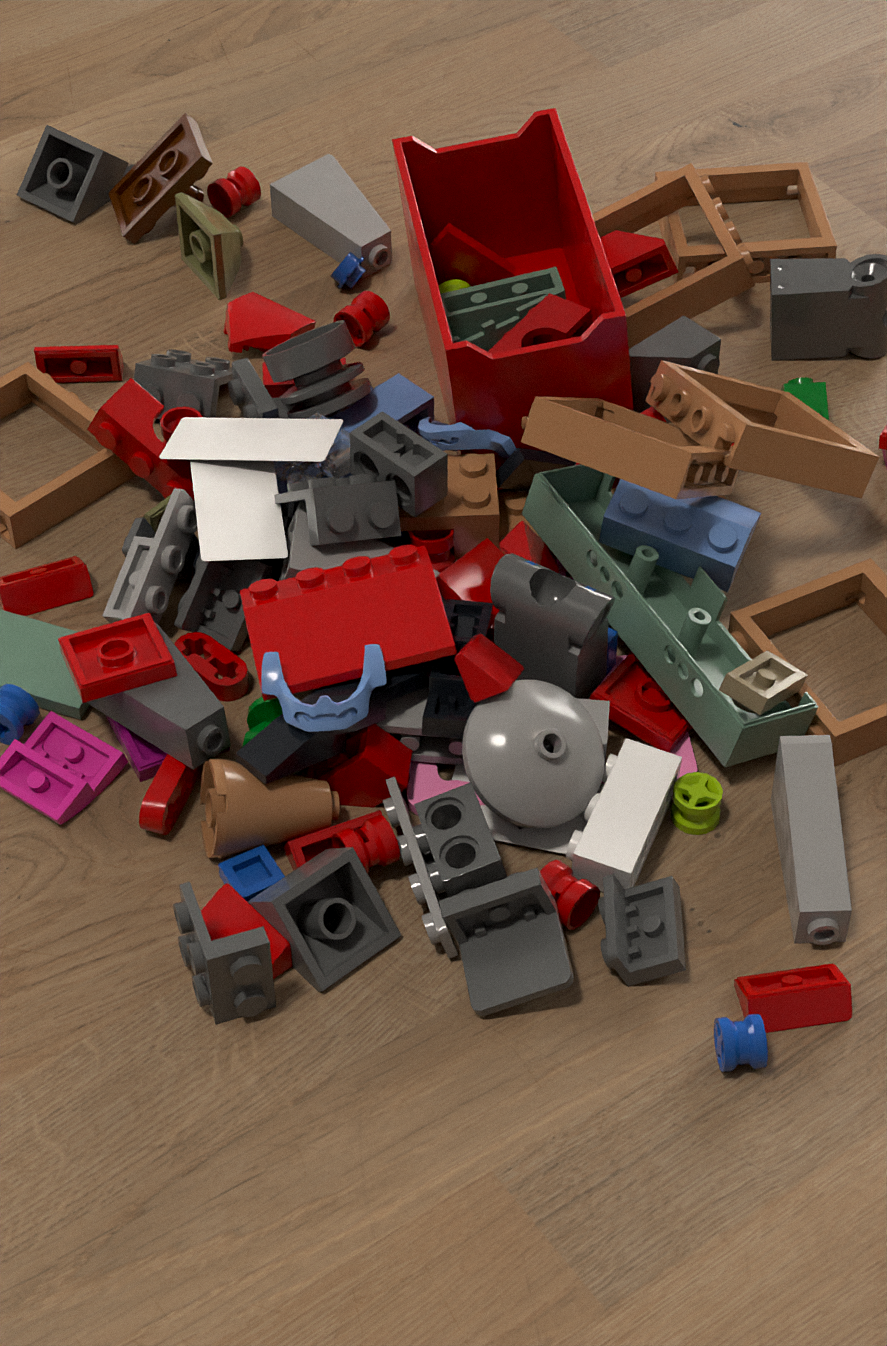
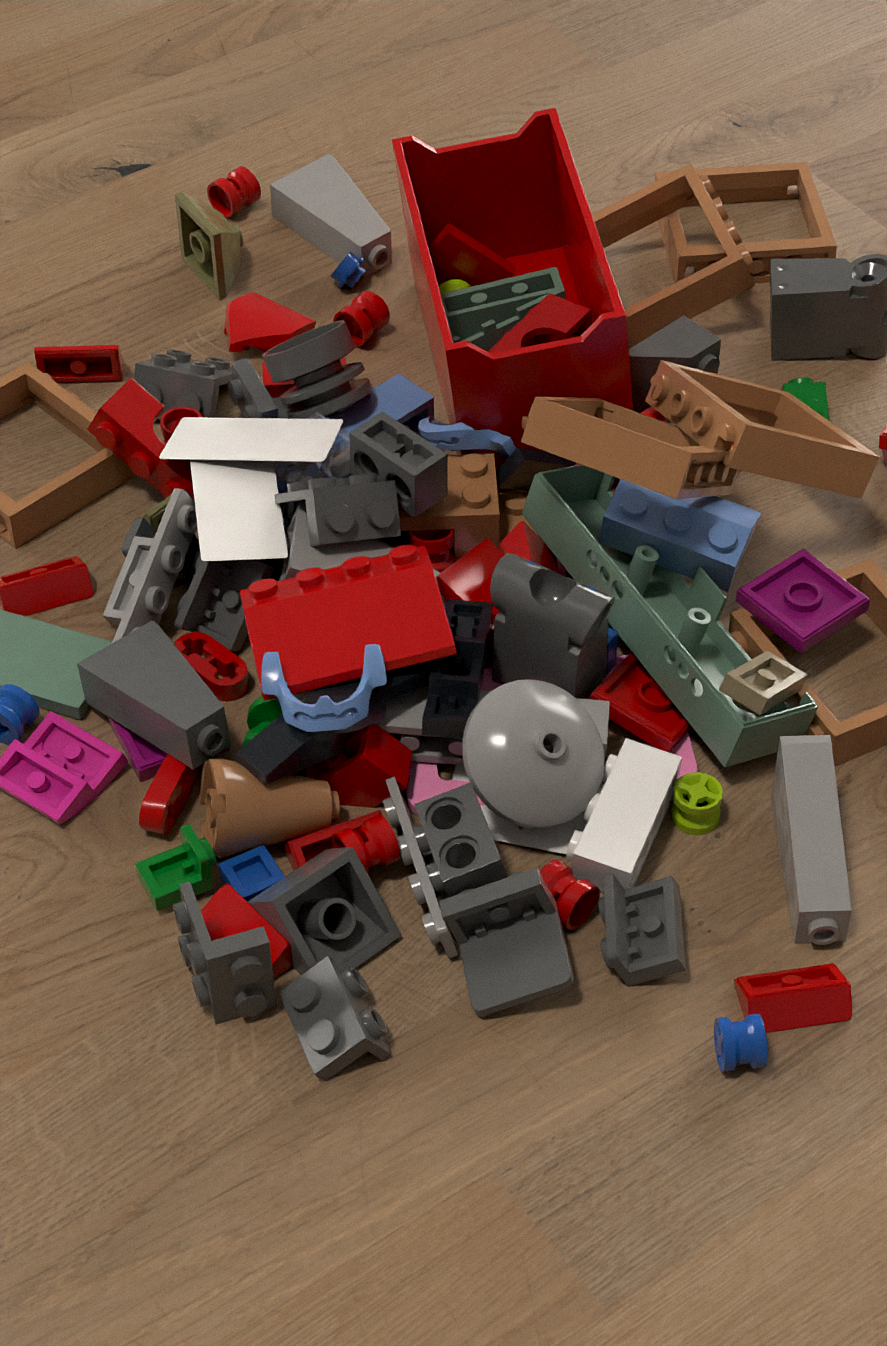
dark grey slope [17,125,129,224] -> none
red tile [58,613,177,703] -> none
reddish brown plate [108,113,213,244] -> none
red slope [454,633,525,703] -> none
red slope [600,230,679,298] -> none
none -> green bracket [135,824,217,911]
none -> dark grey bracket [278,956,391,1081]
none -> magenta tile [735,548,870,654]

